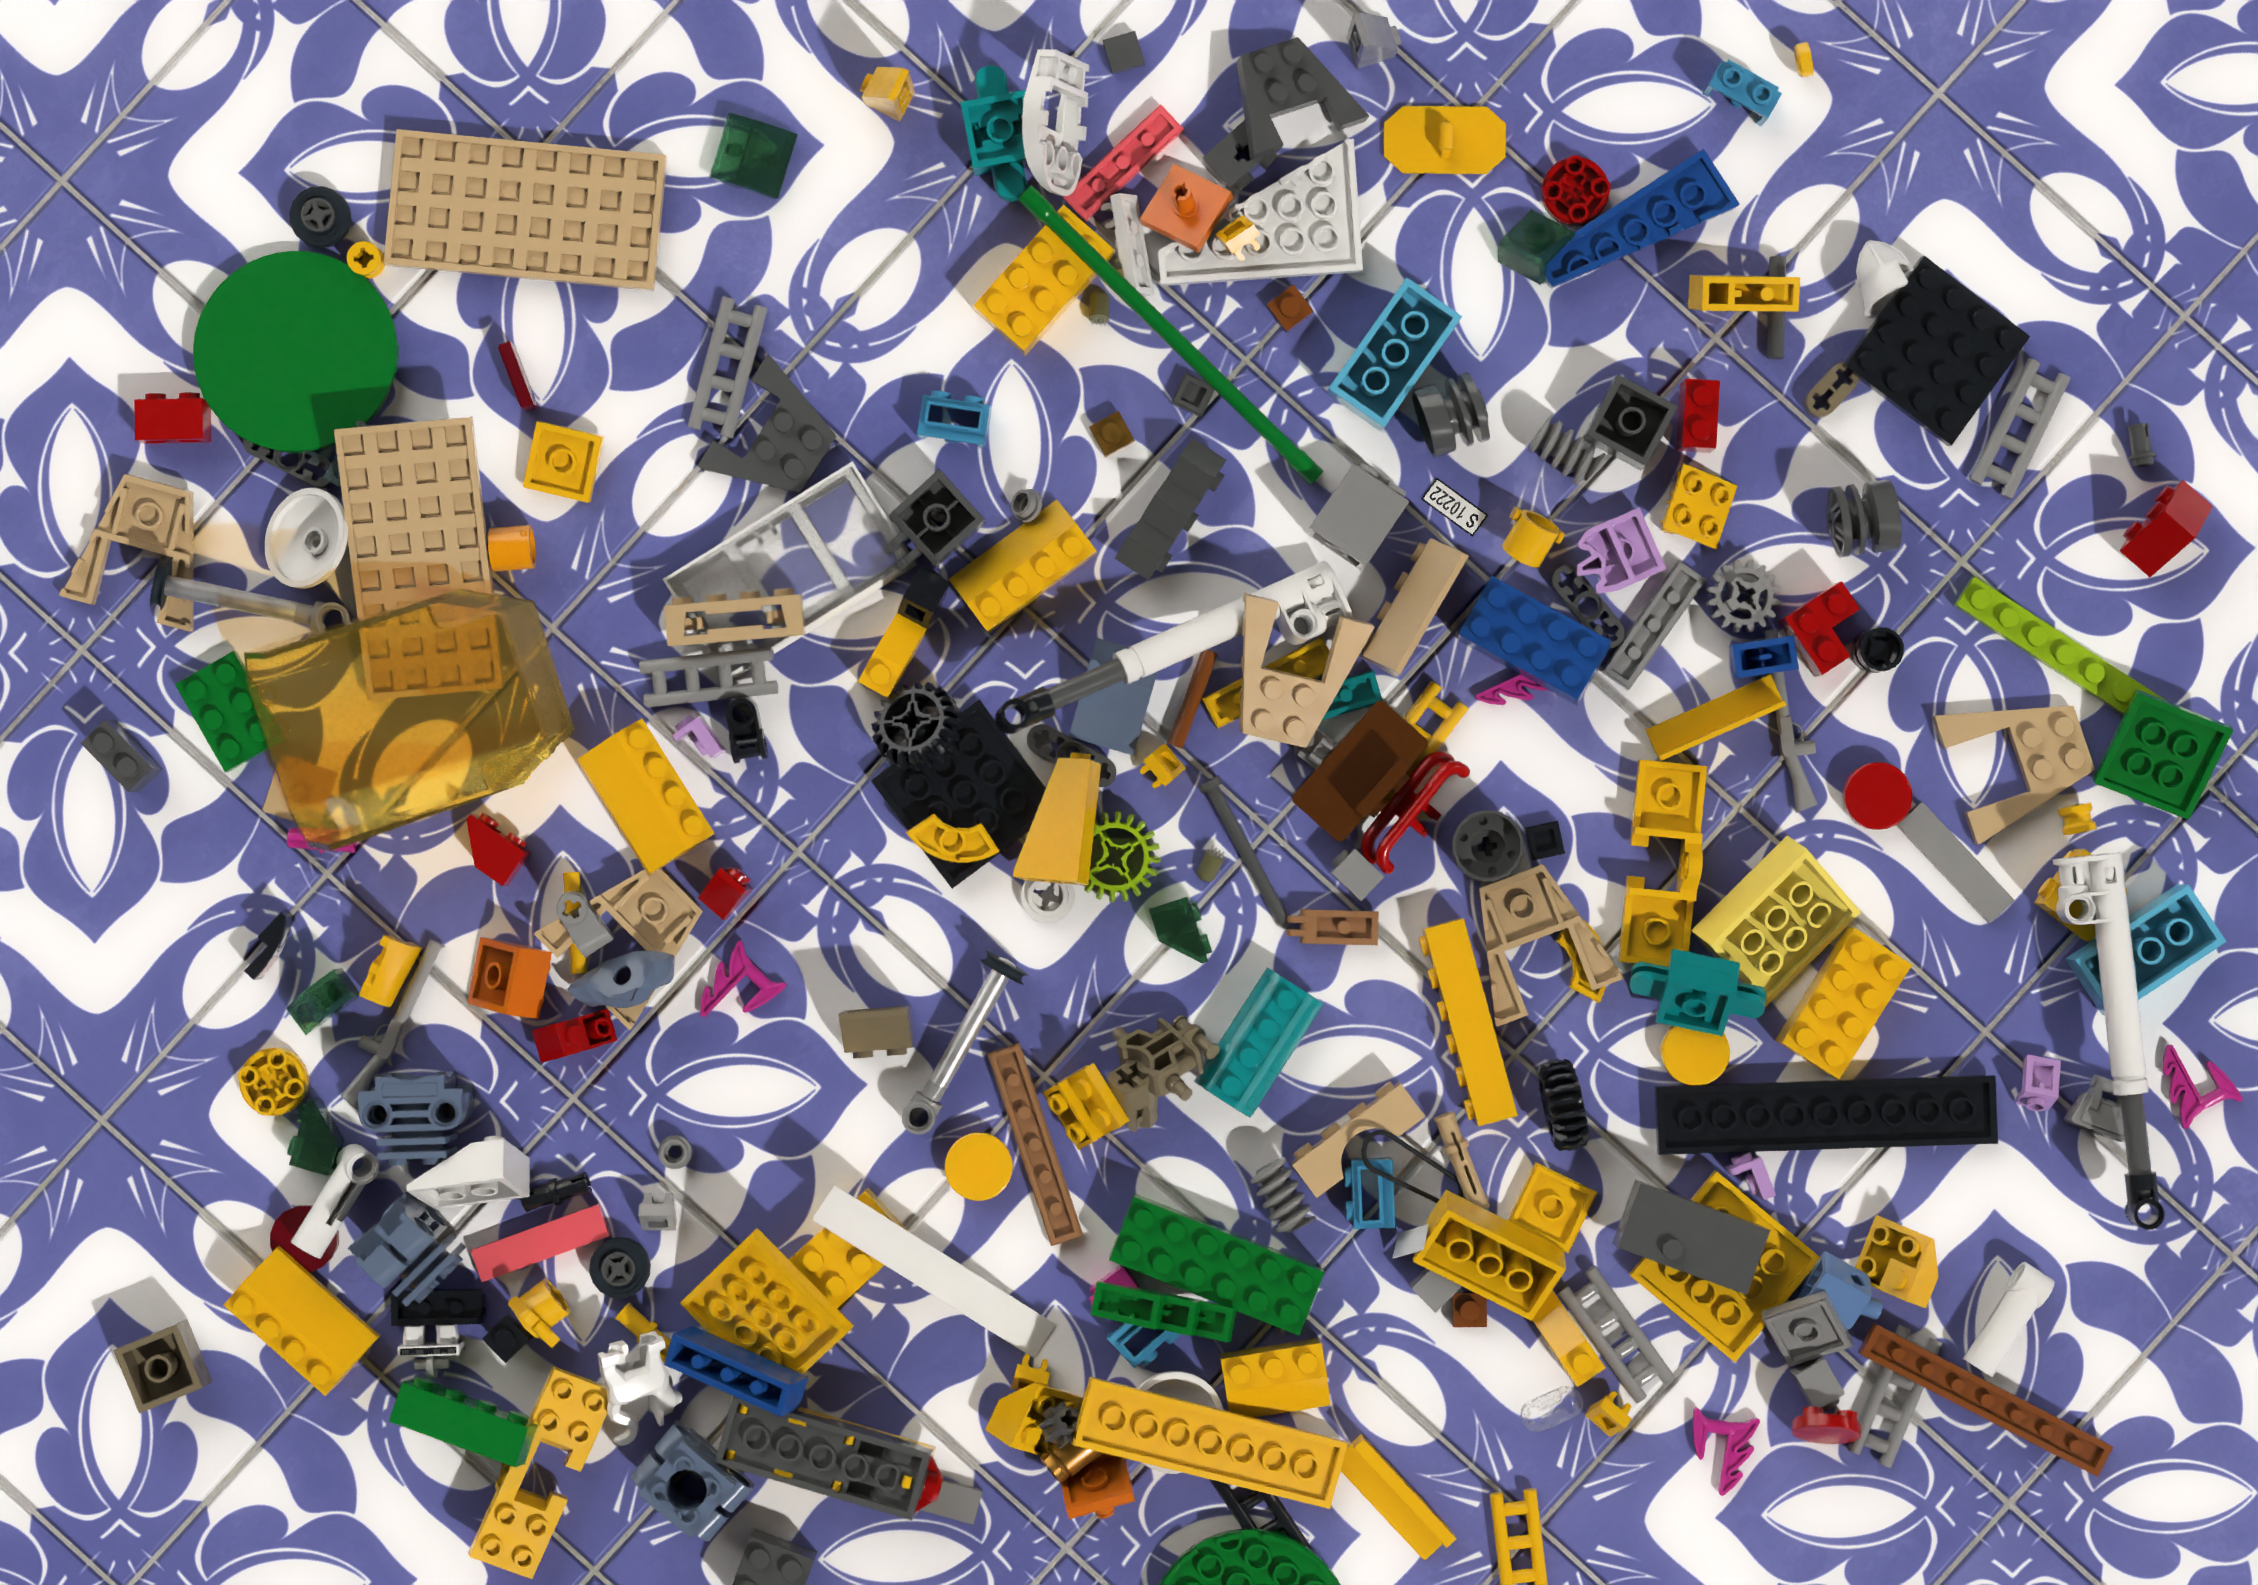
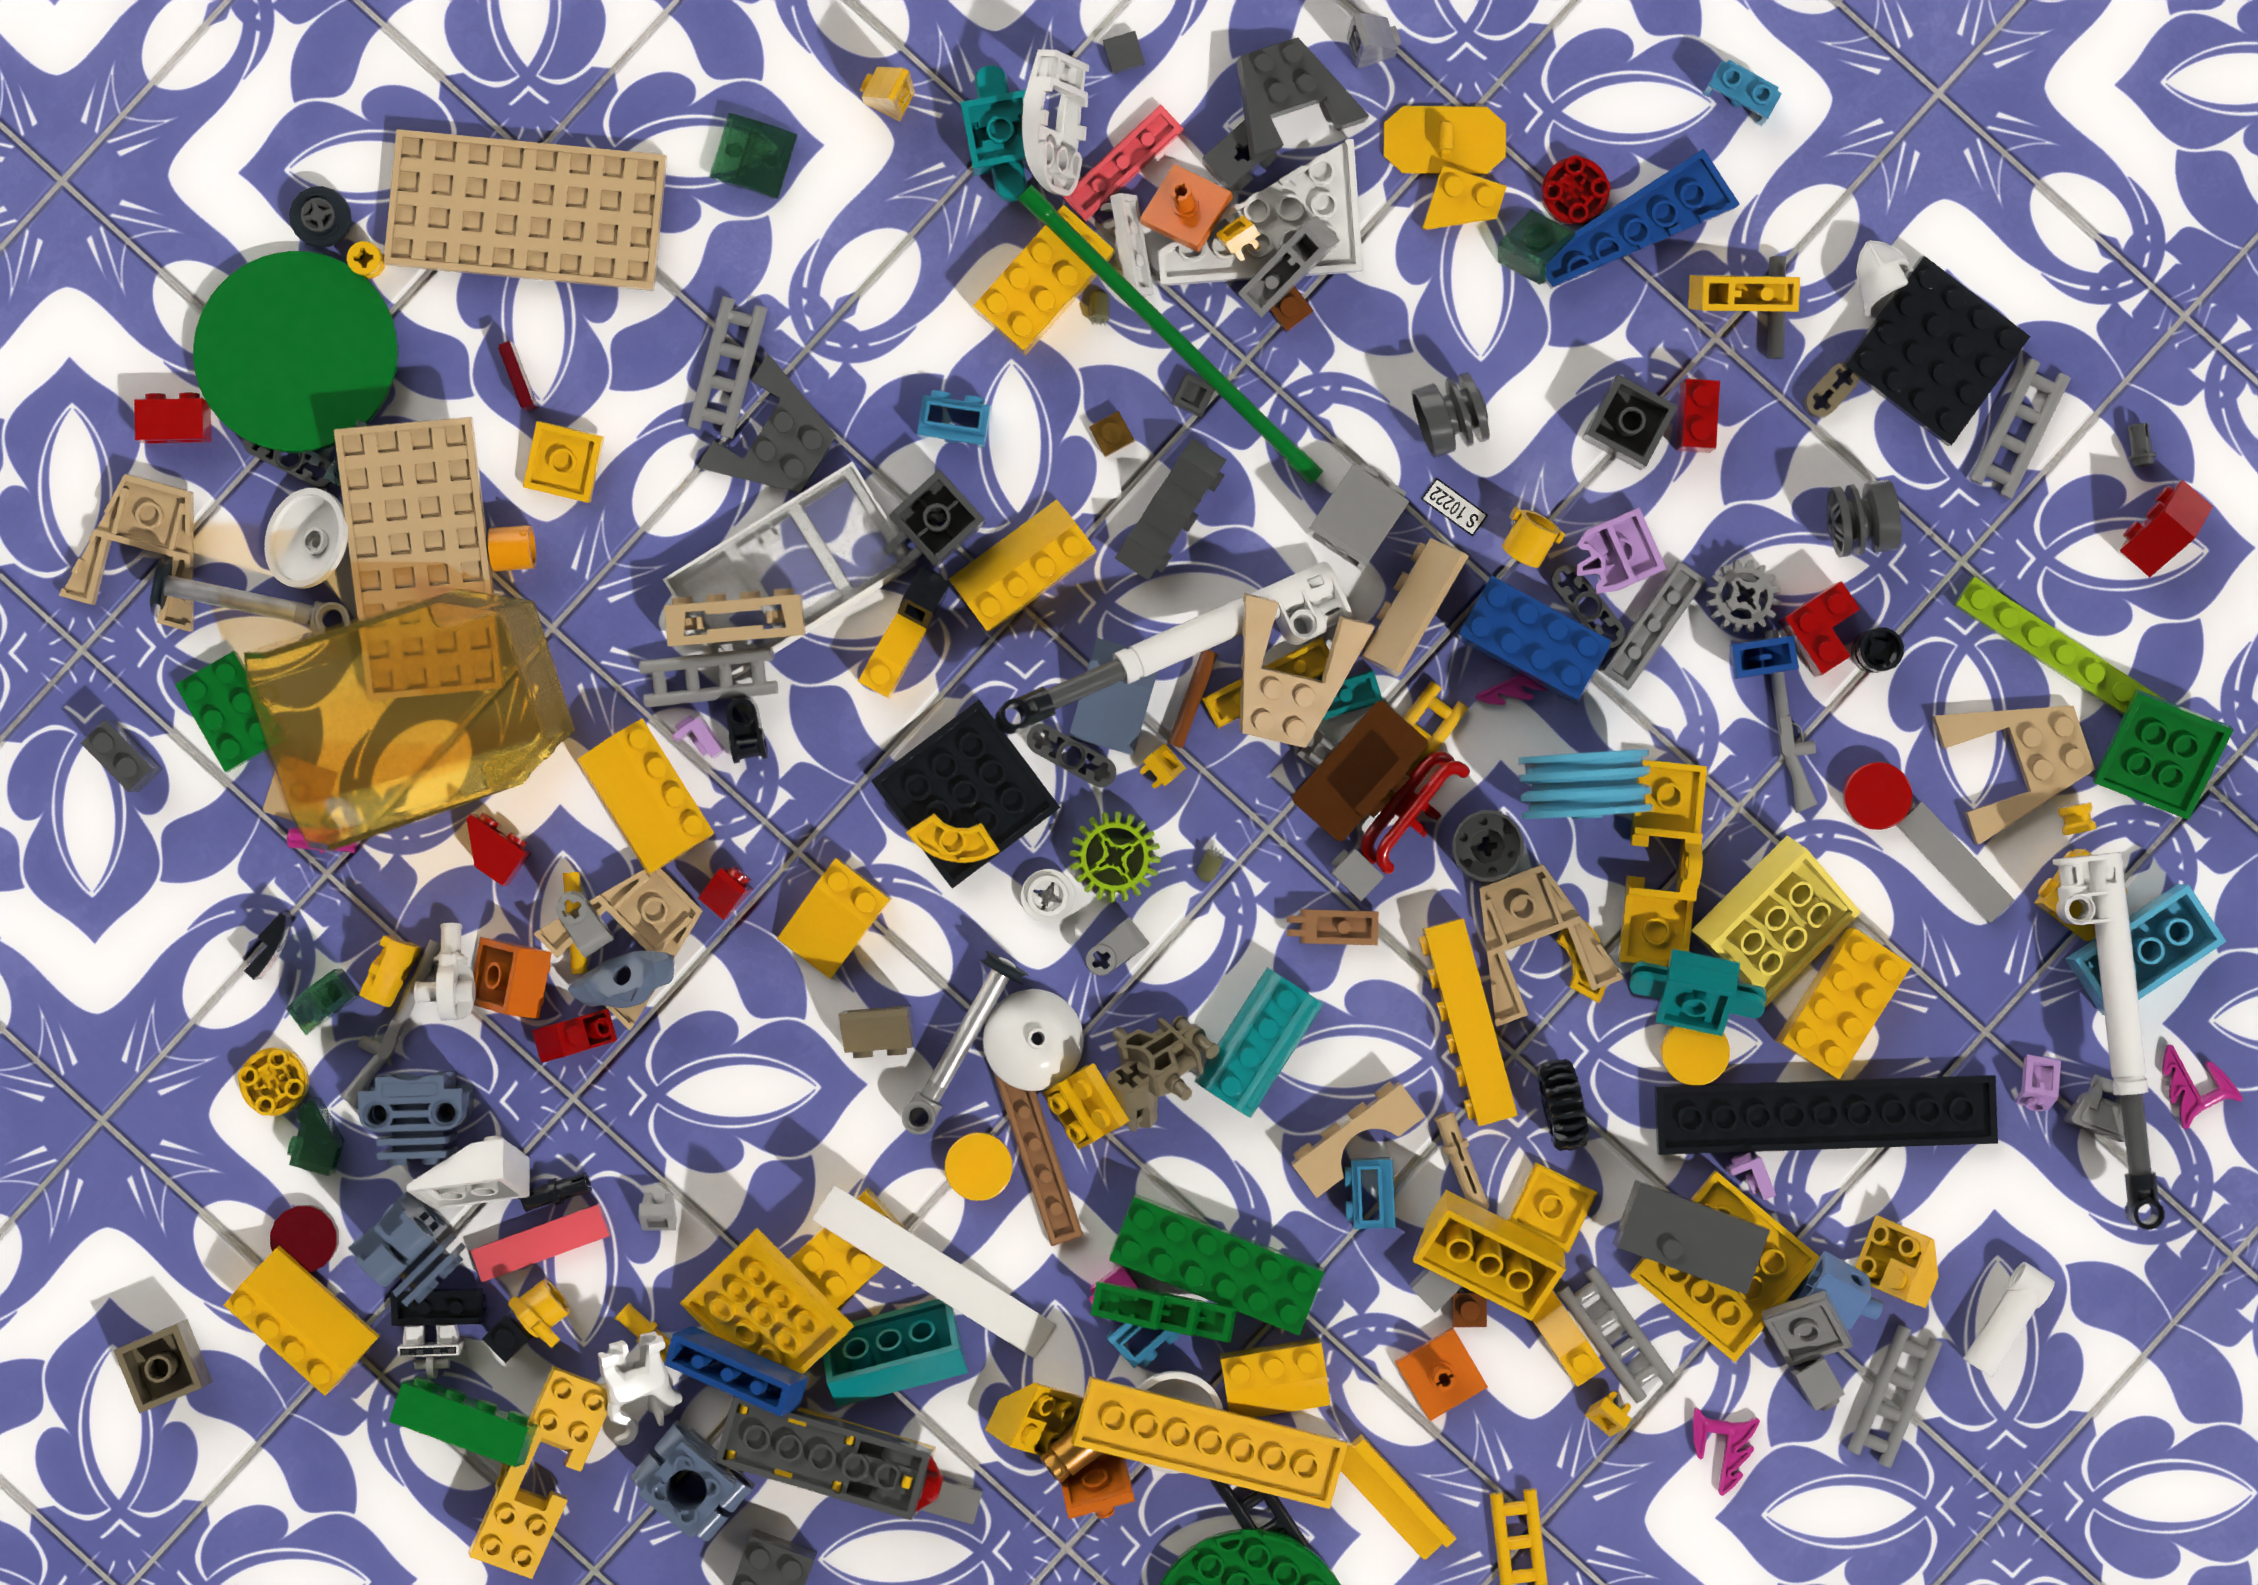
white piece [291,1144,379,1259] -> none
black wheel [589,1237,651,1299] -> none
light grey plate [658,1135,692,1169] -> none
dark pink piece [700,940,787,1017] -> none
black gear [871,681,963,772] -> none
light grey plate [1011,489,1042,523] -> none
yellow tile [1011,1354,1050,1390] -> none
yellow slope [1013,752,1101,886] -> none
dark grey gear [1039,1402,1079,1448] -> none
clear green slope [1149,896,1212,963] -> none
dark grey bar [1198,776,1288,926] -> none
light grey piece [1250,1157,1316,1233] -> none
medium azure brick [1326,278,1462,432] -> none
black piece [1361,1130,1463,1203] -> none
white sticker [1392,1224,1429,1259] -> none
clear beam [1520,1386,1583,1432] -> none
black tile [1524,821,1565,861] -> none
light grey piece [1529,414,1606,485] -> none
yellow panel [1645,674,1786,761] -> none
yellow hinge [1660,463,1737,549] -> none
red tile [1792,1406,1861,1444] -> none
yellow tile [1794,42,1814,78] -> none
dark orange plate [1858,1322,2113,1477] -> none
none -> white pin [414,923,476,1021]
none -> yellow slope [777,858,892,979]
none -> teal slope [823,1299,968,1407]
none -> white dish [982,989,1084,1091]
none -> light grey piece [1086,917,1150,976]
none -> light grey slope [1238,216,1340,318]
none -> orange tile [1395,1327,1488,1421]
none -> yellow wing [1422,165,1507,230]
none -> medium azure wheel [1518,749,1653,819]

